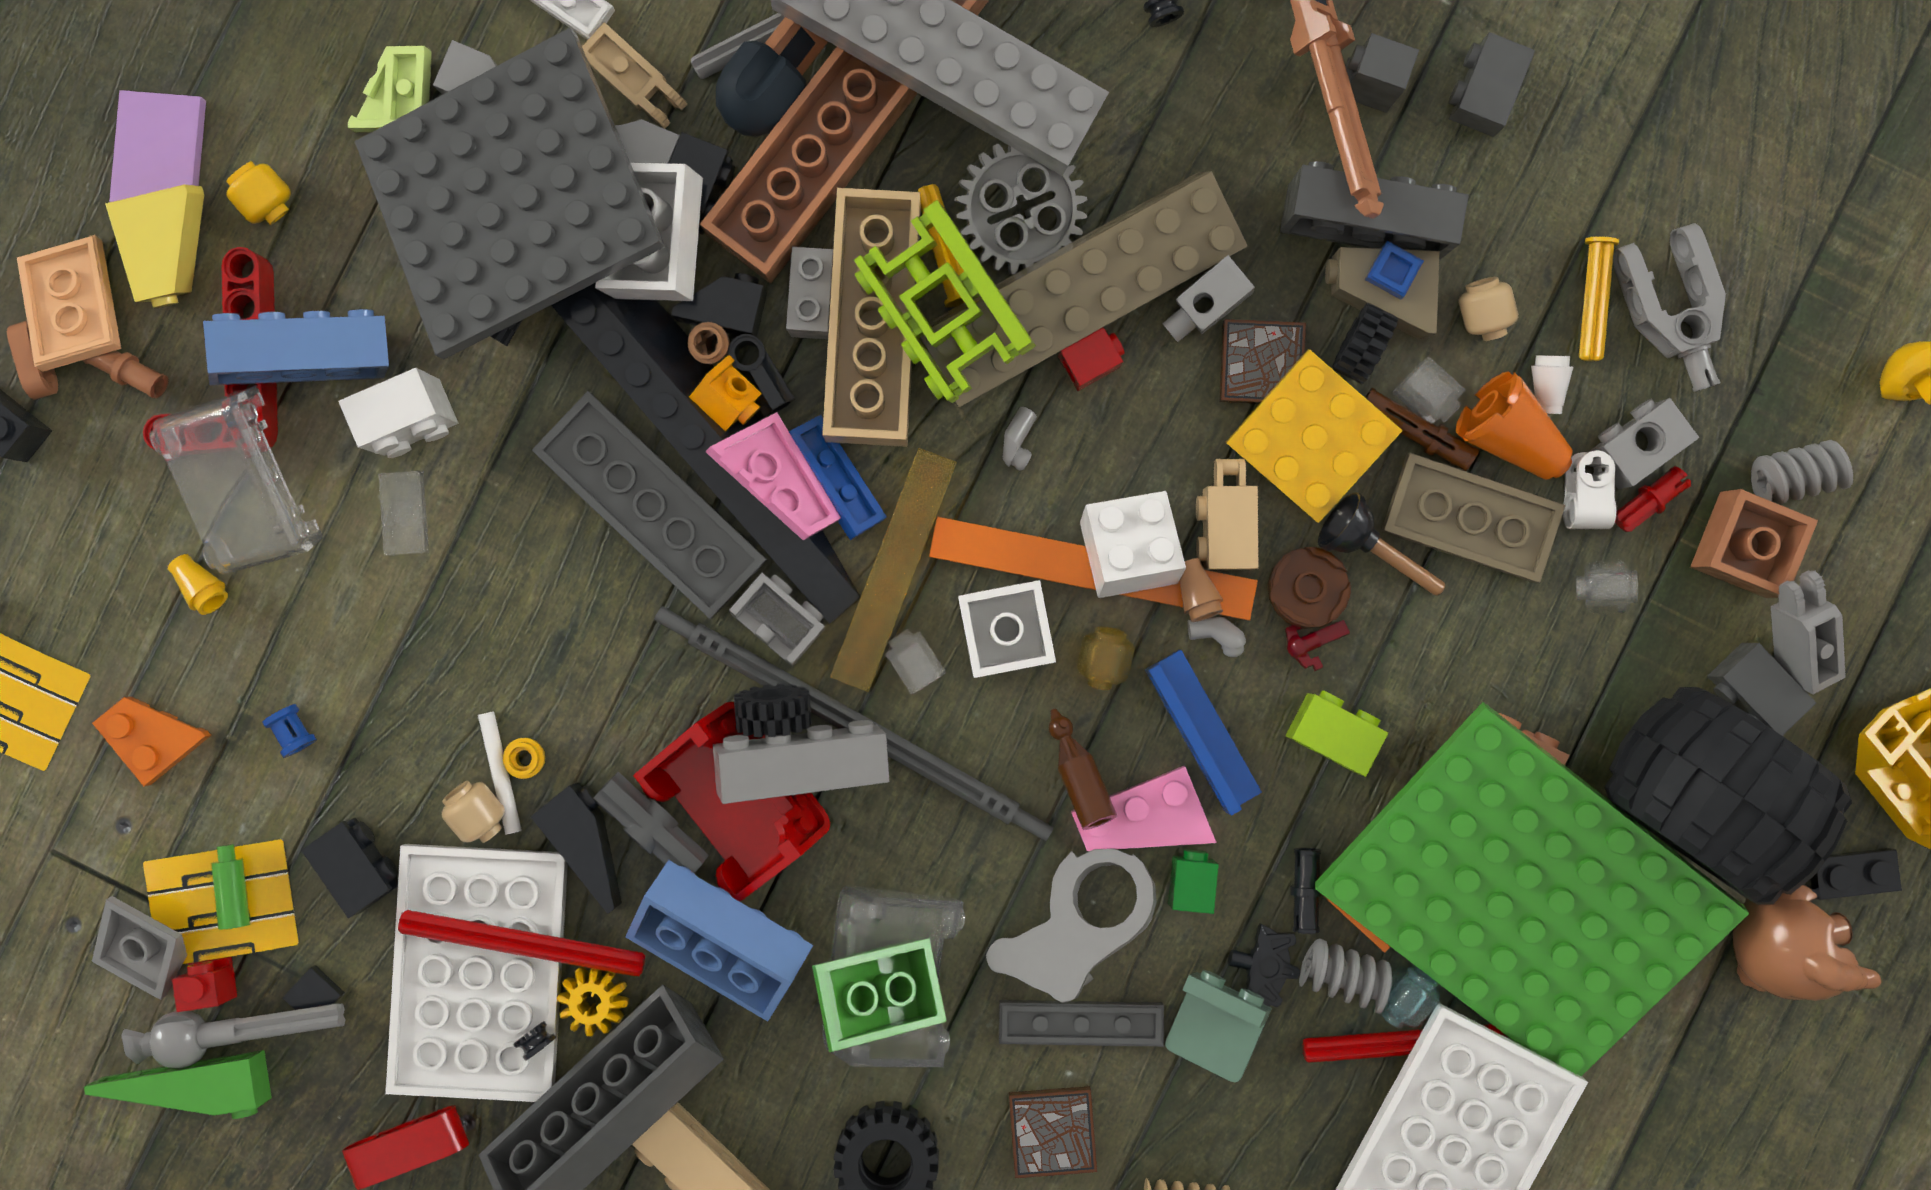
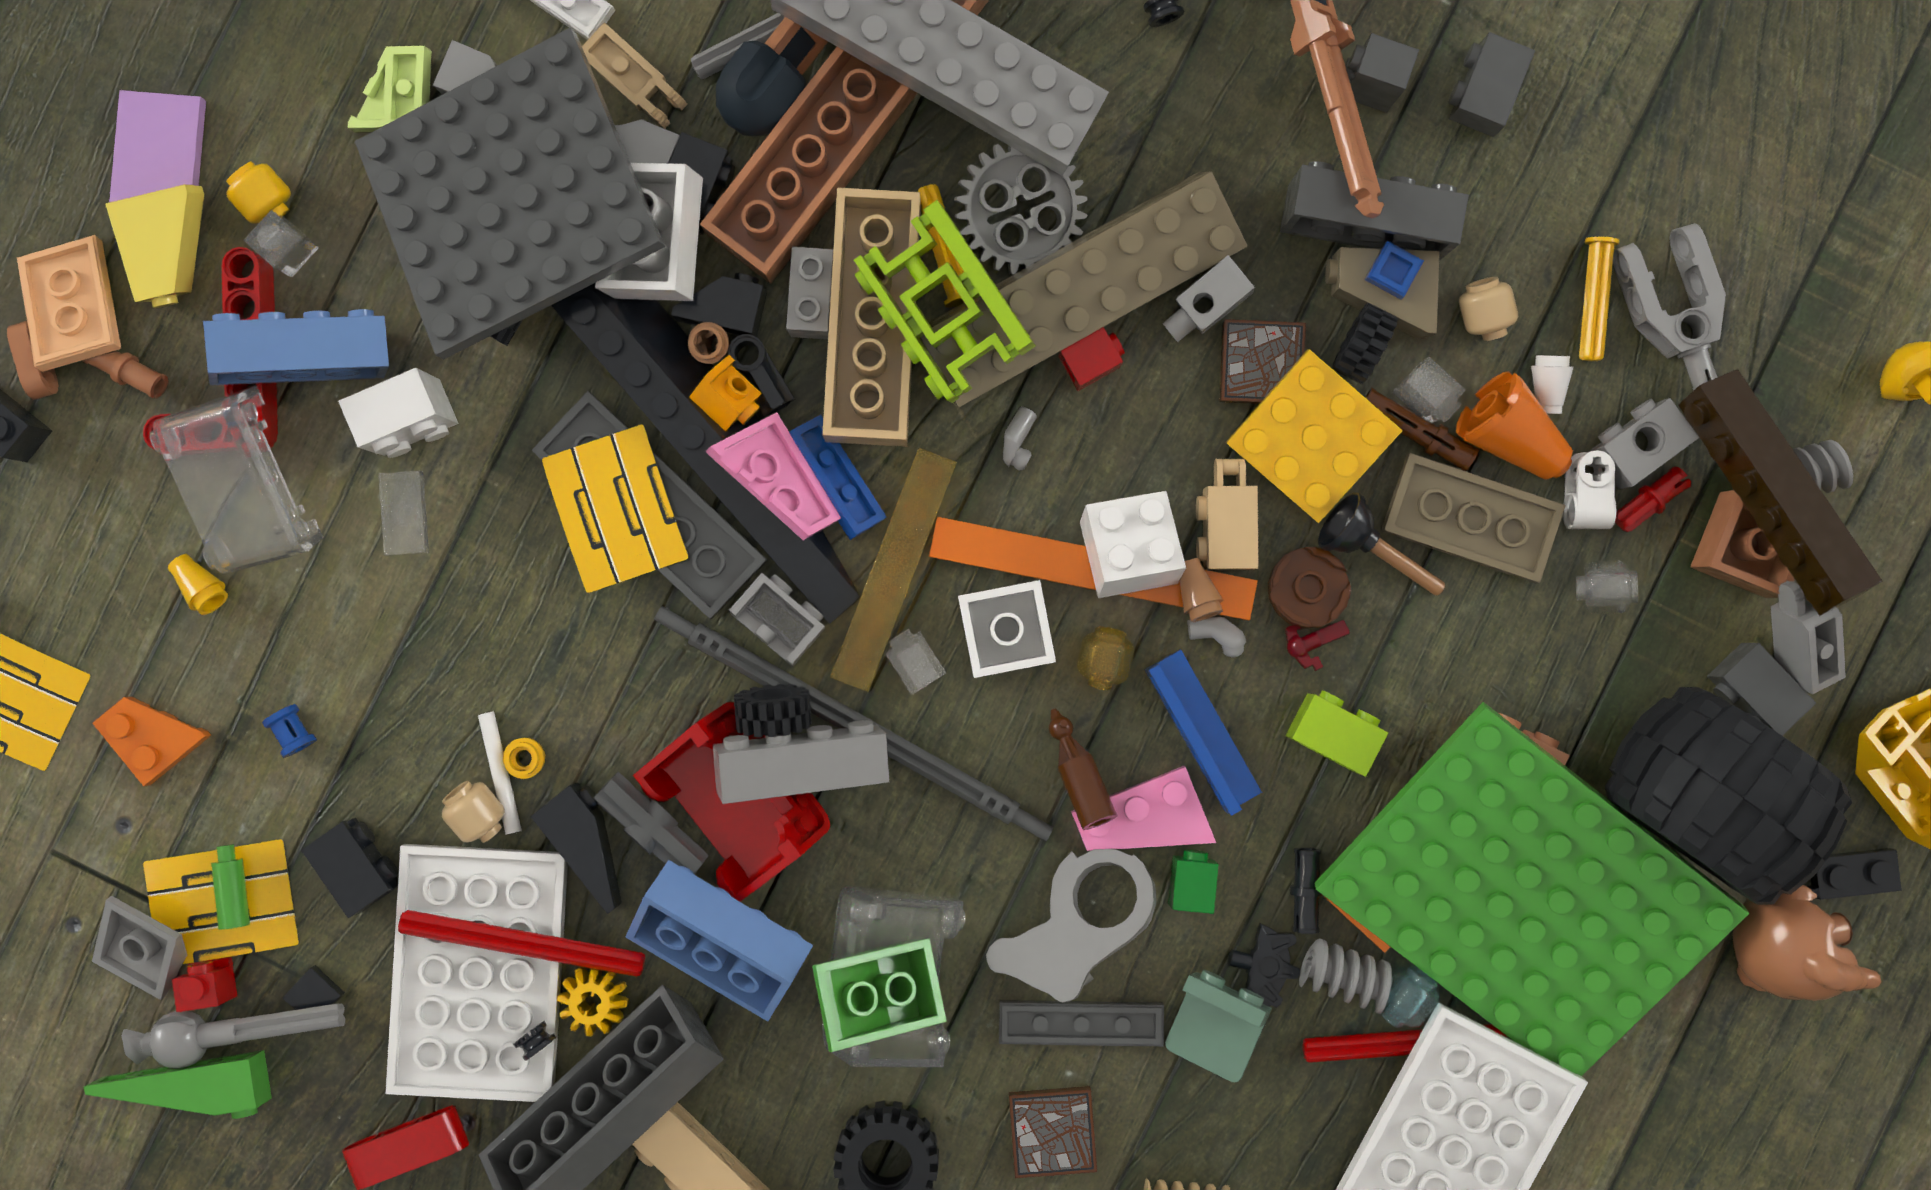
none -> clear brick [244,210,319,277]
none -> yellow sticker [542,424,688,593]
none -> dark brown brick [1678,369,1883,616]

